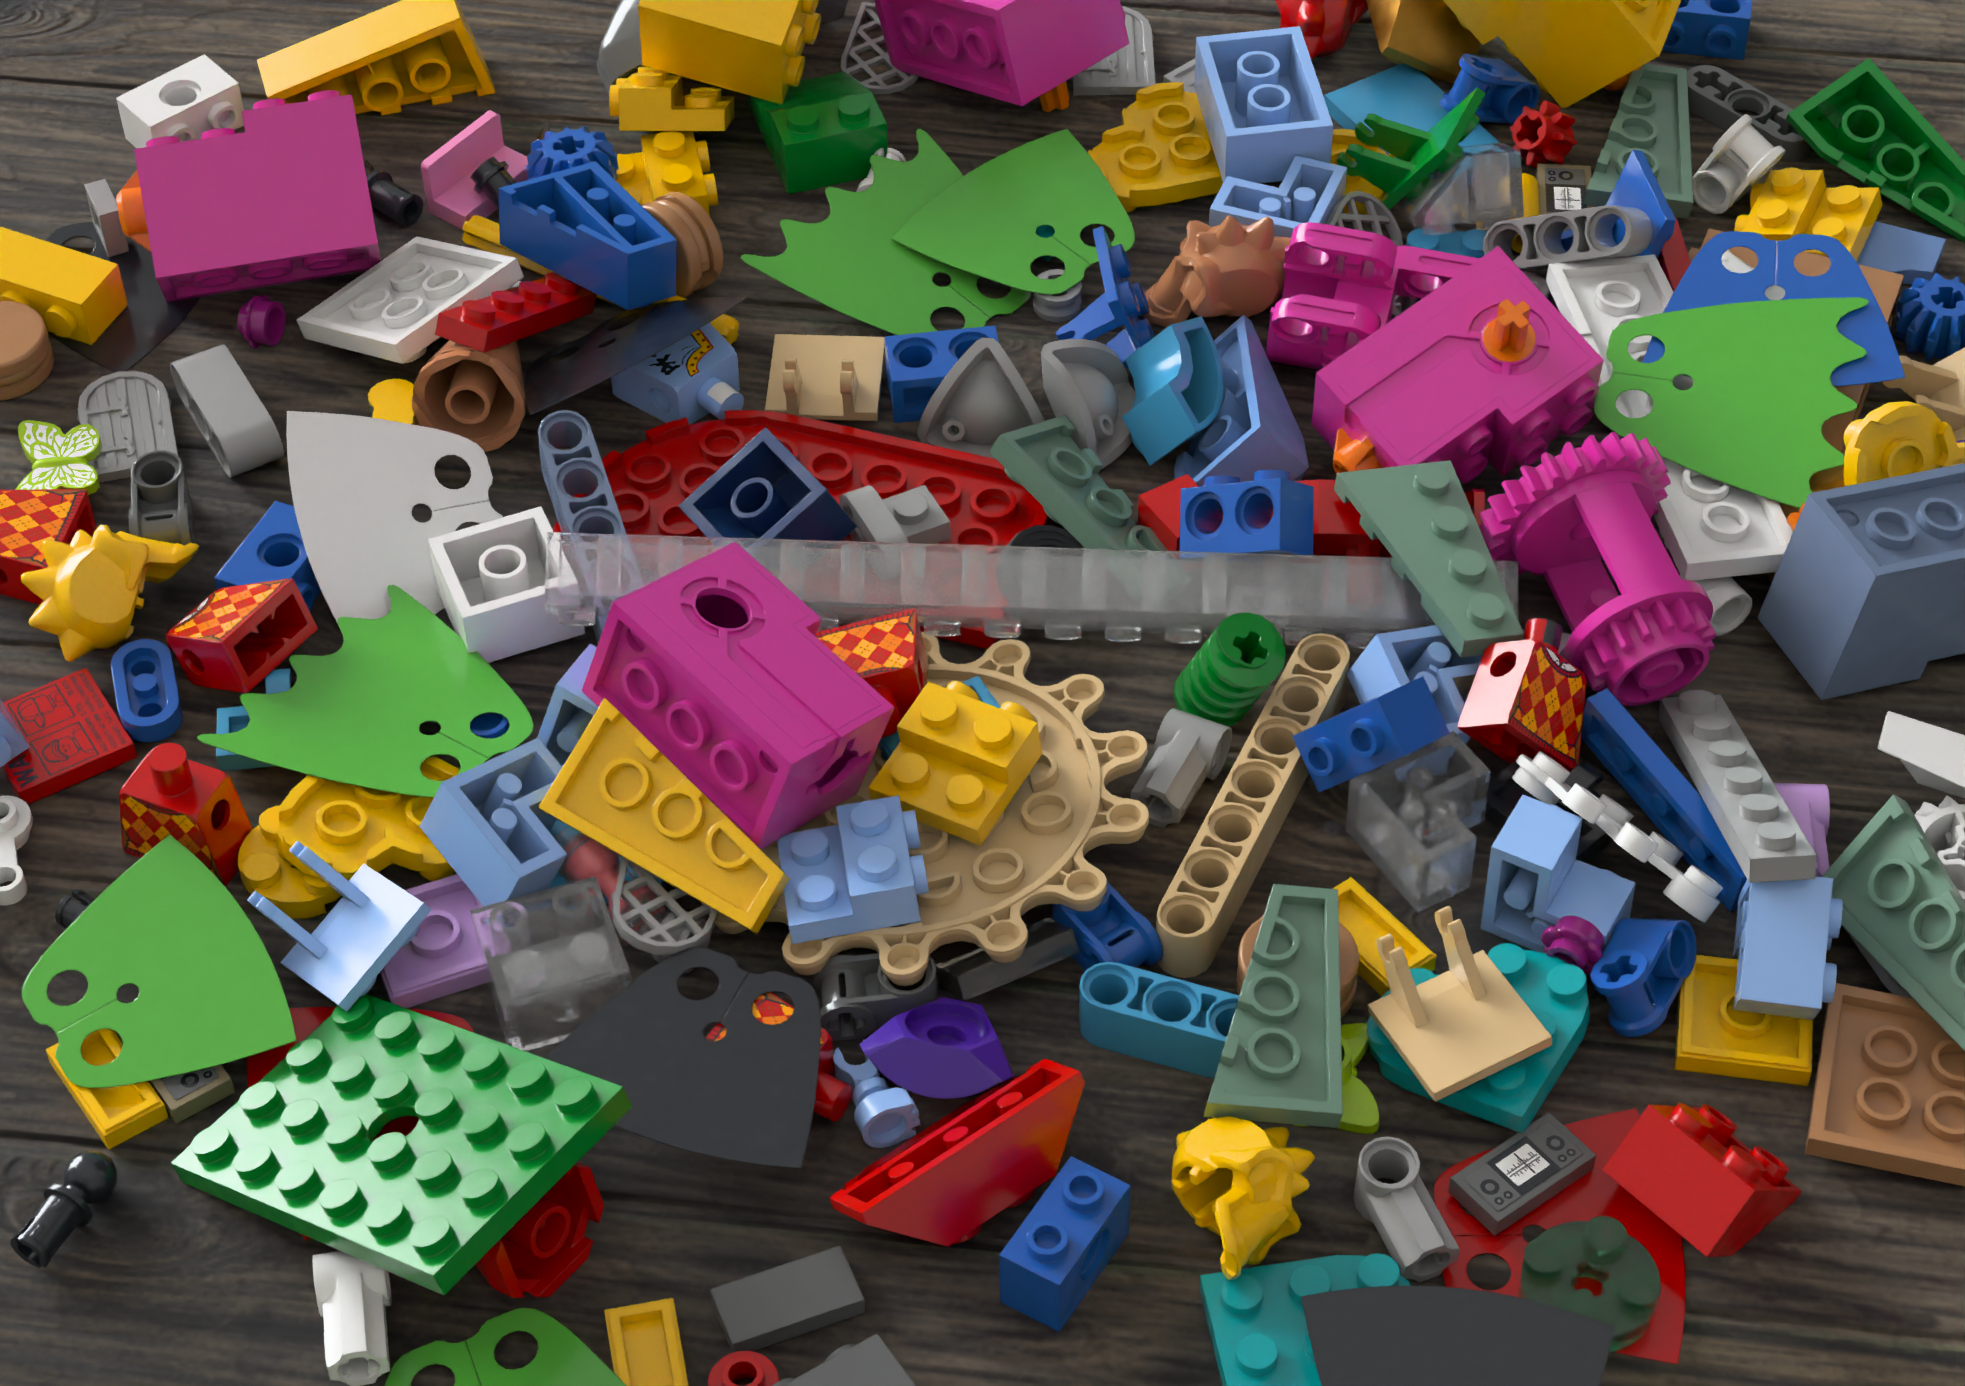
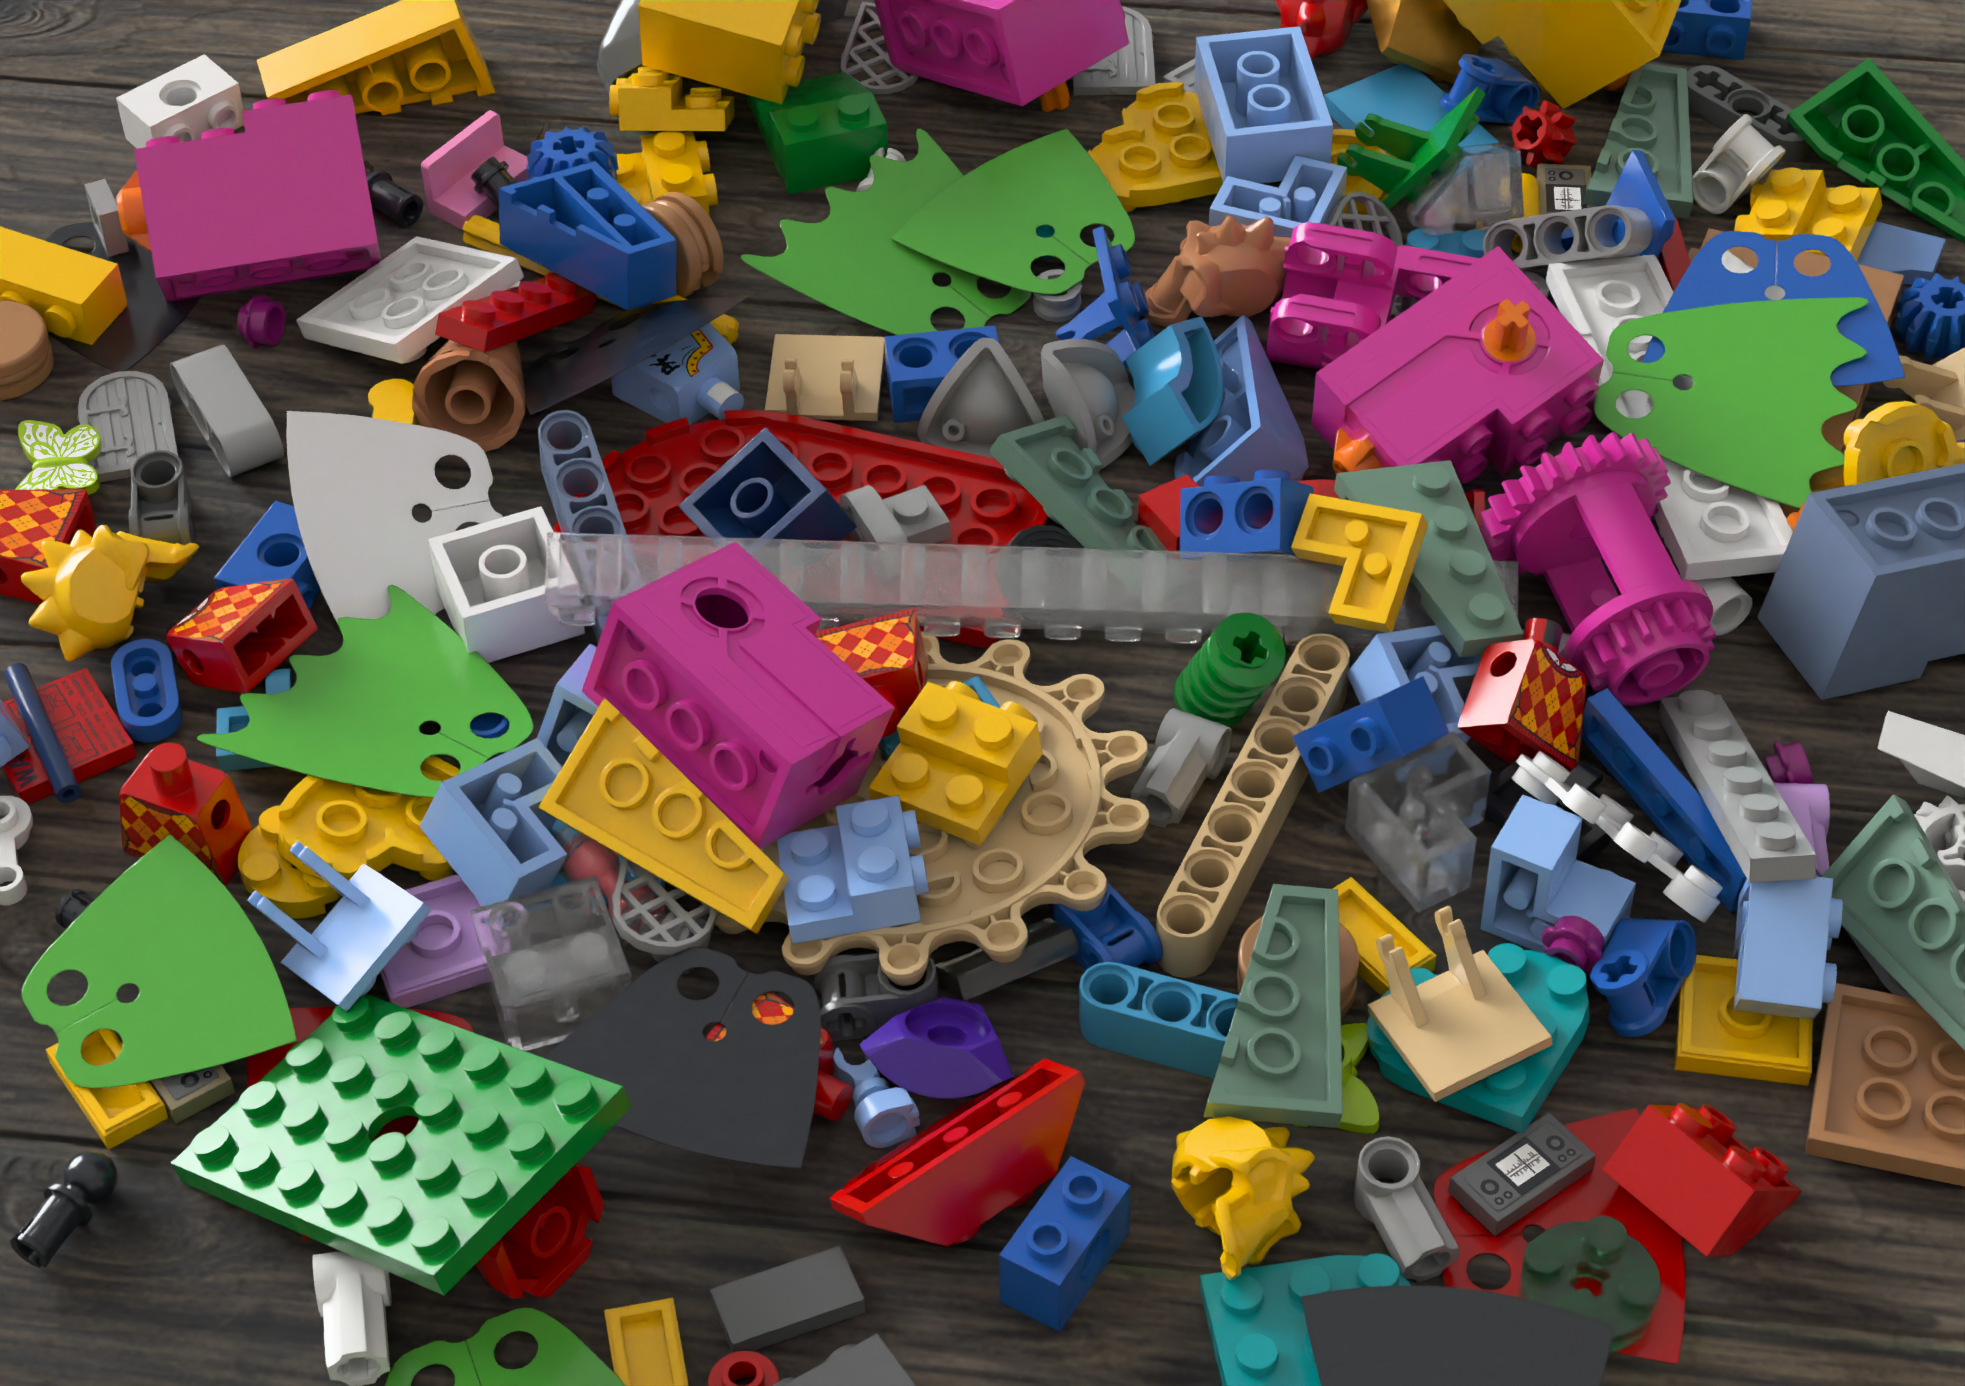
none -> dark blue piece [4,663,81,803]
none -> yellow plate [1291,494,1428,633]
none -> magenta plate [1764,741,1814,784]

